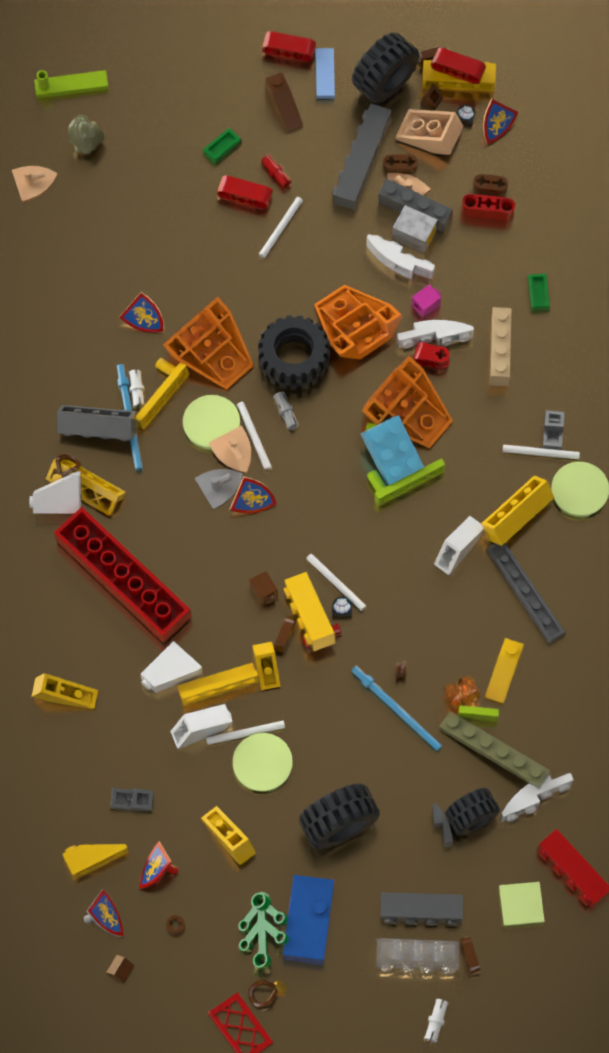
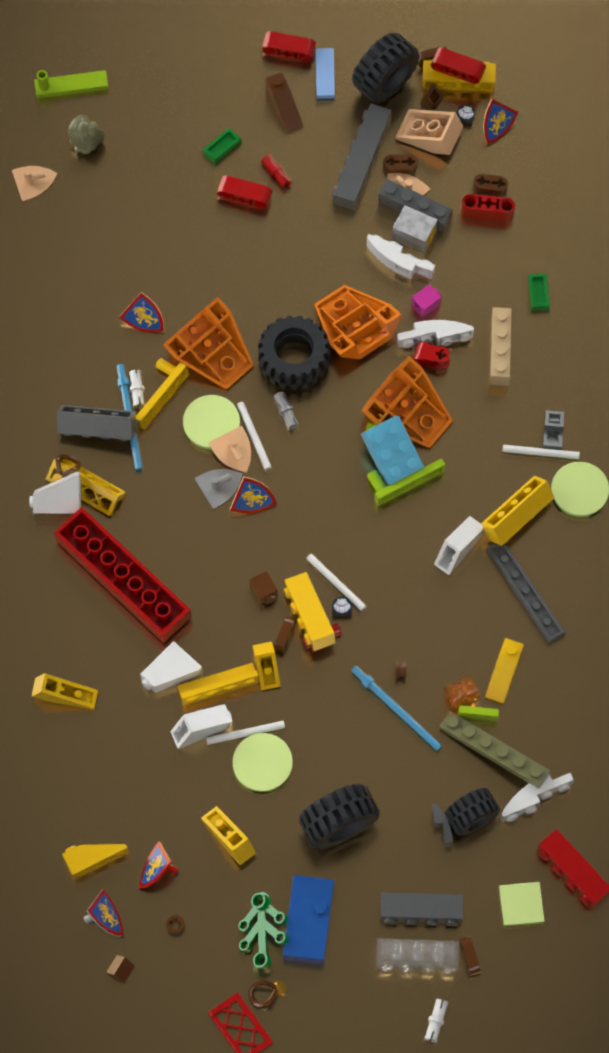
dark grey slope [110,788,153,811] -> none
white bar [259,197,303,258] -> none

